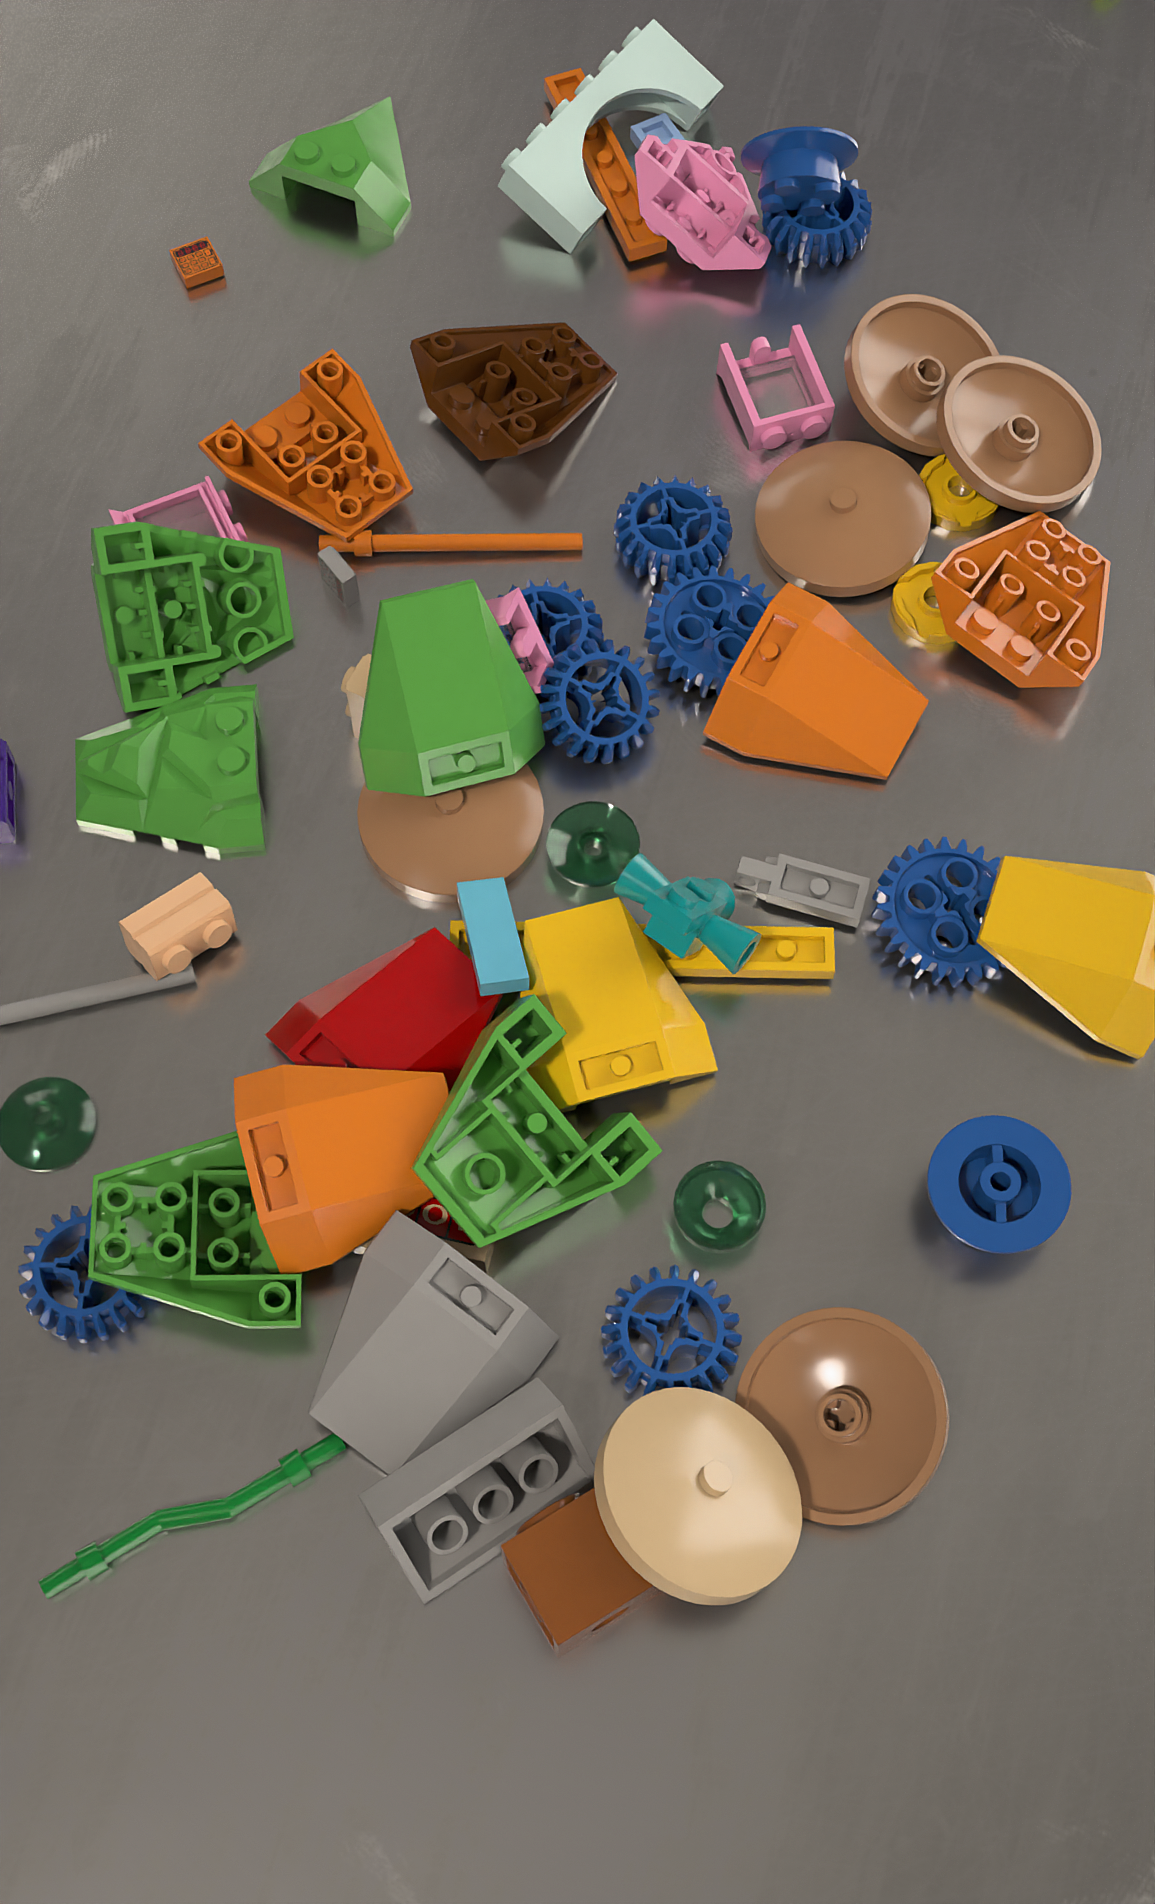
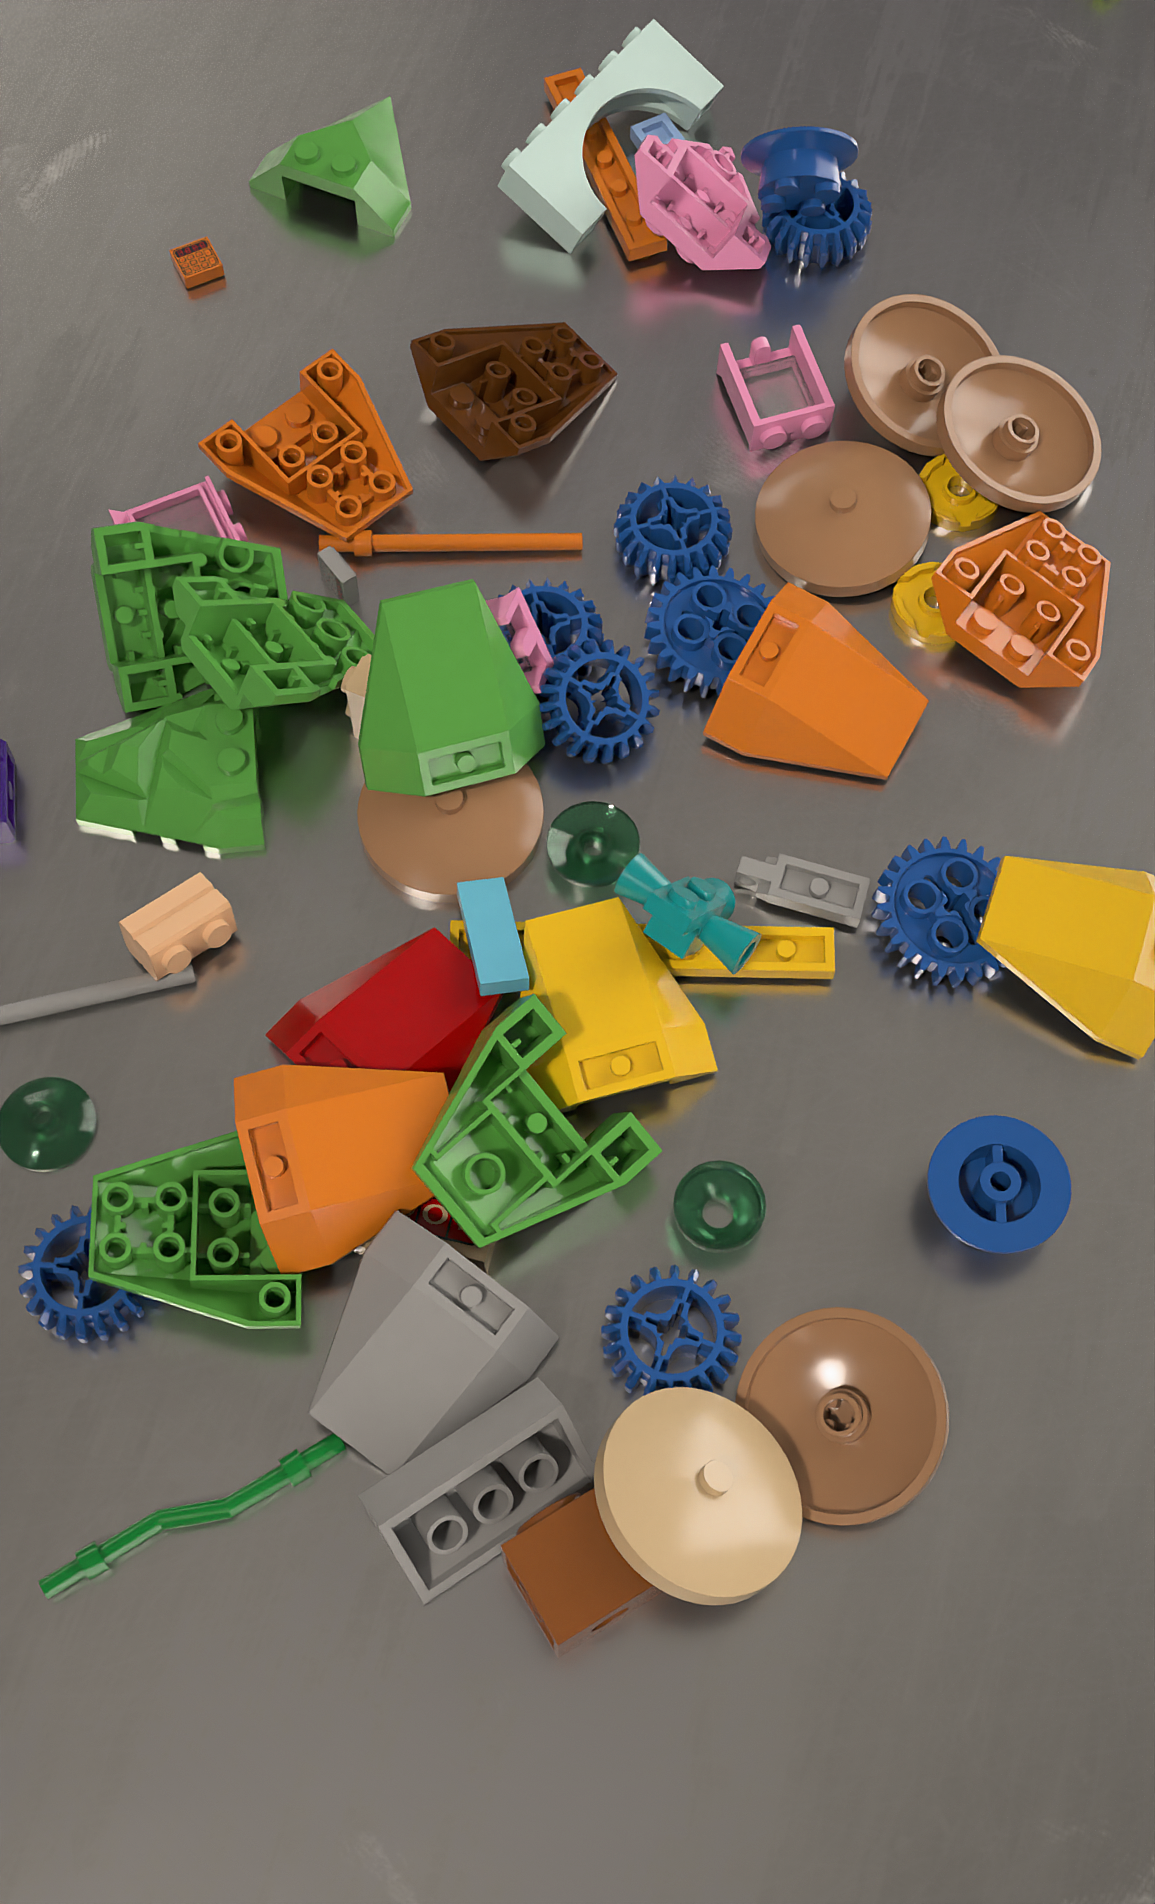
none -> bright green wedge [172,576,375,710]

